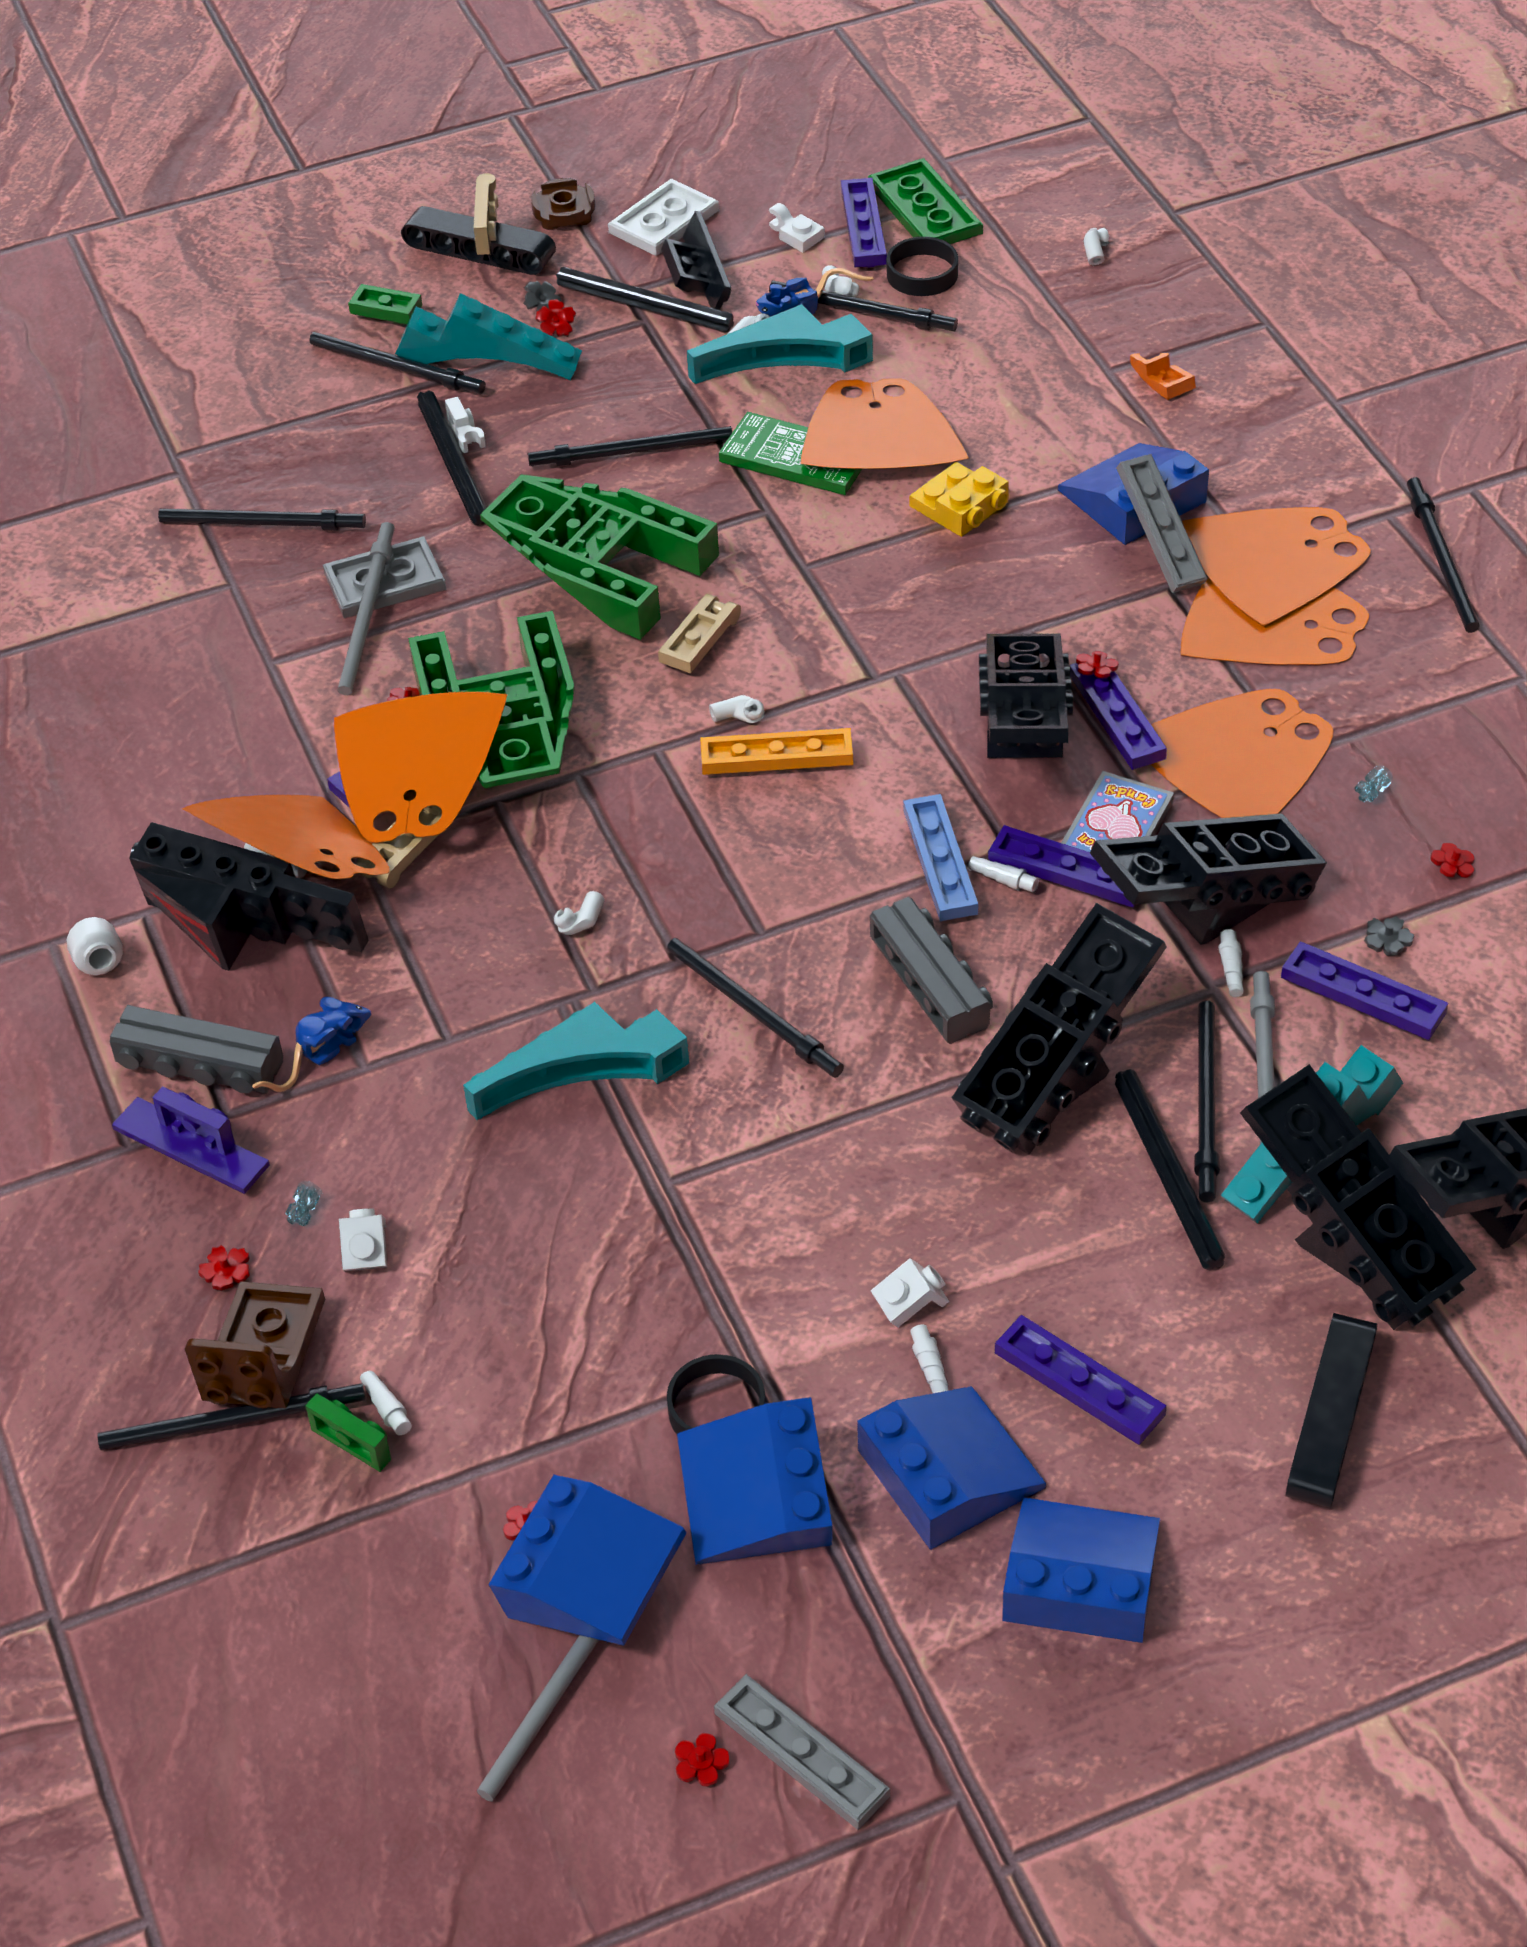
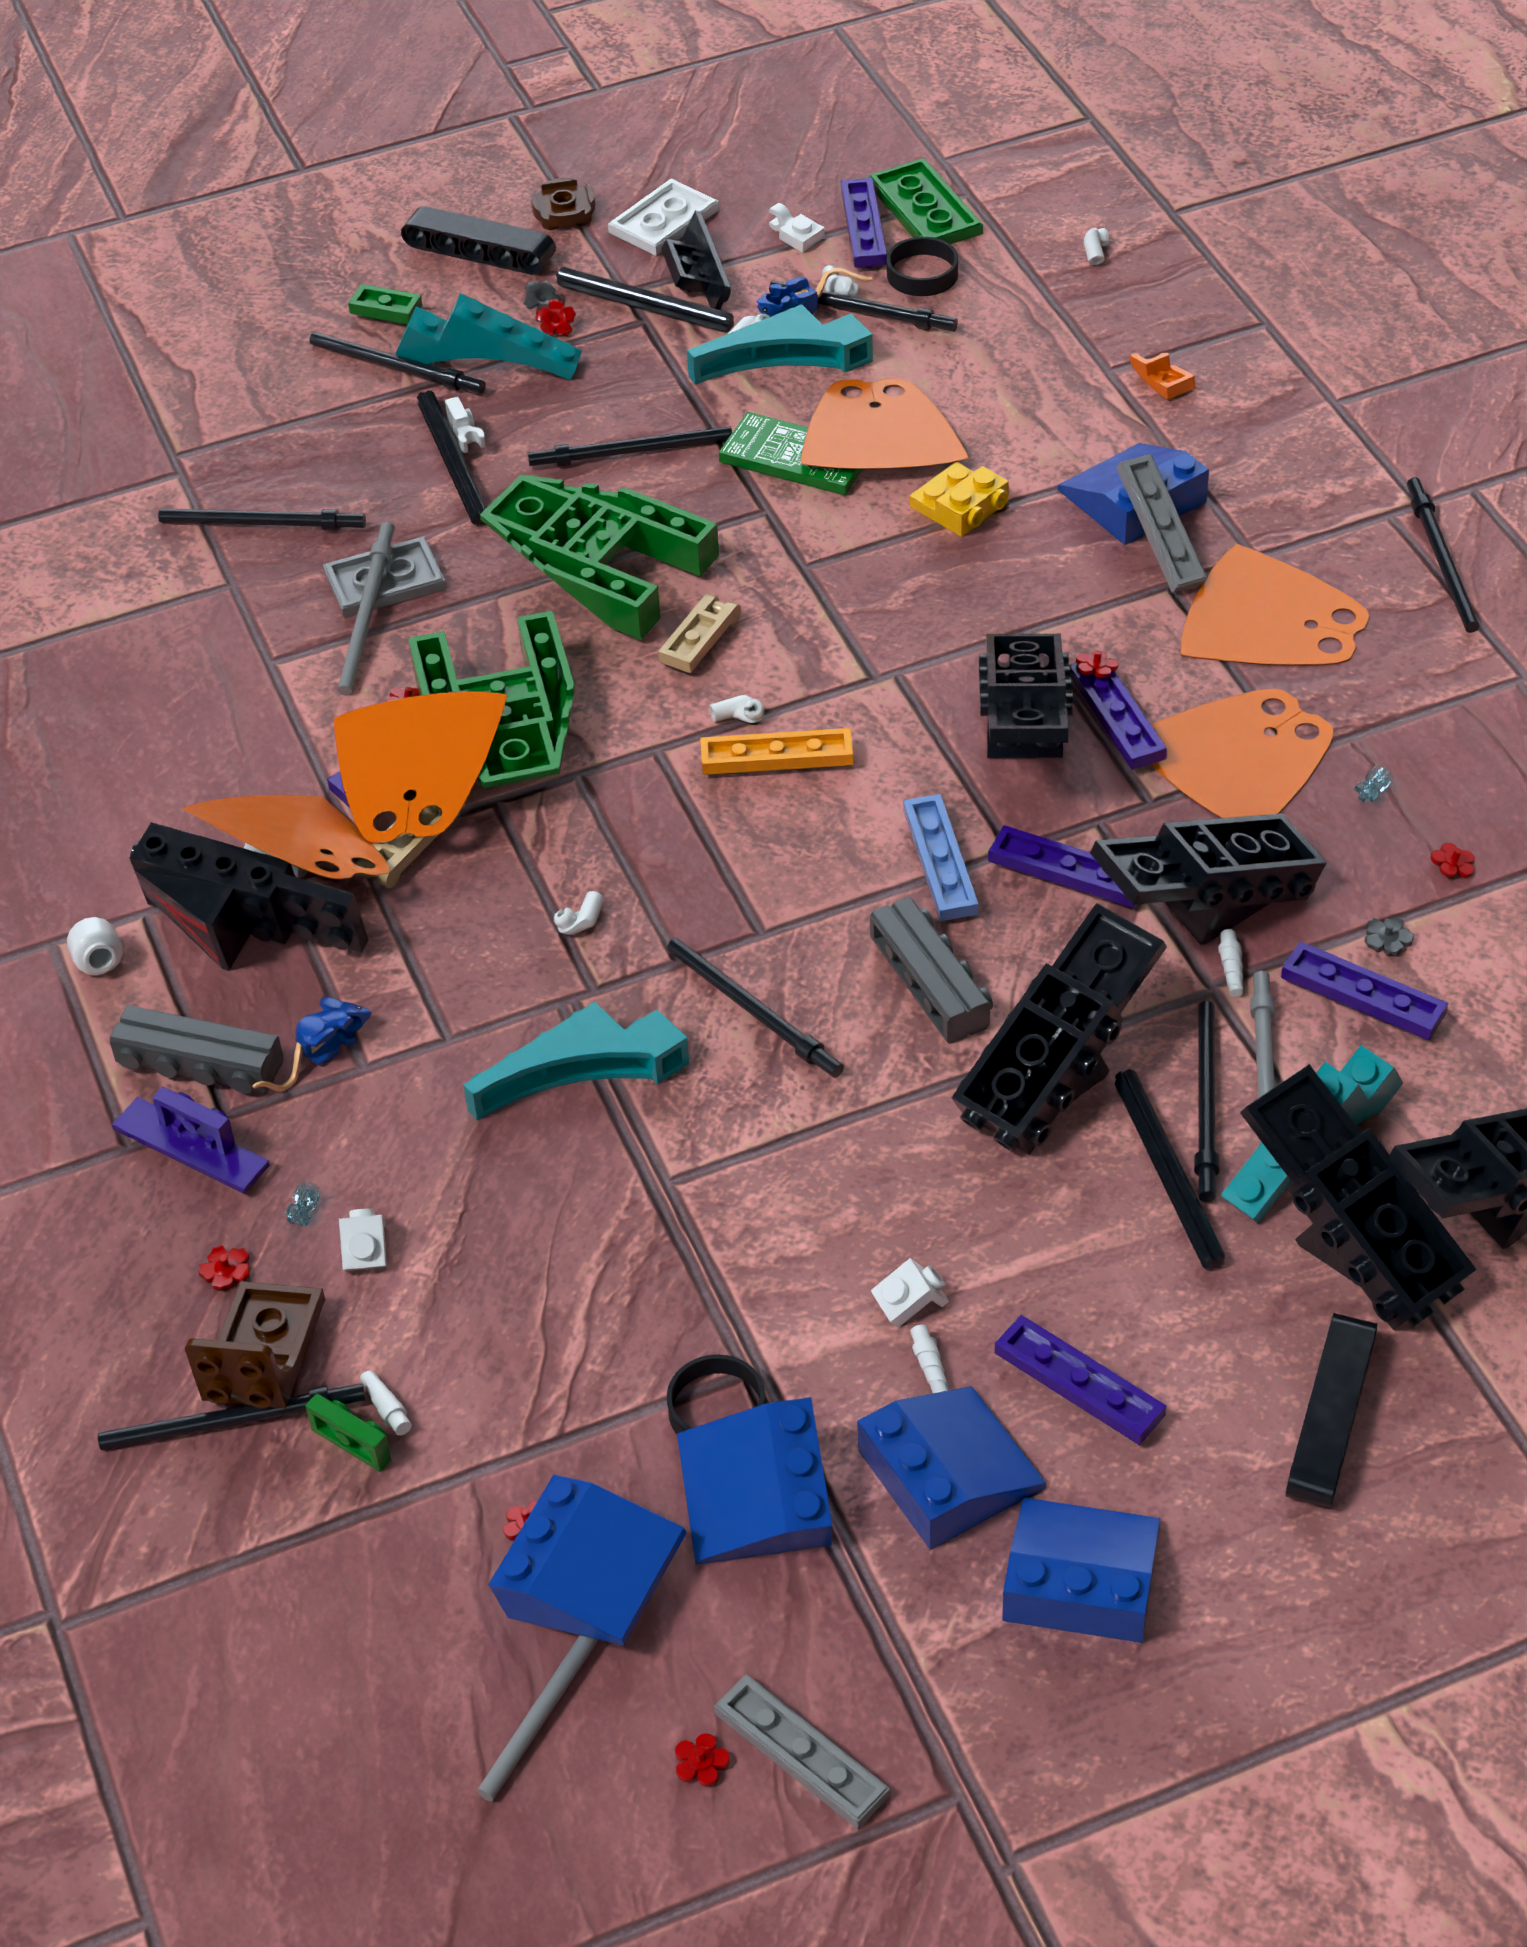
tan plate [474,173,499,255] -> none
white animal [968,856,1039,893] -> none
tile [1061,771,1174,852] -> none
orange piece [1182,507,1371,626] -> none

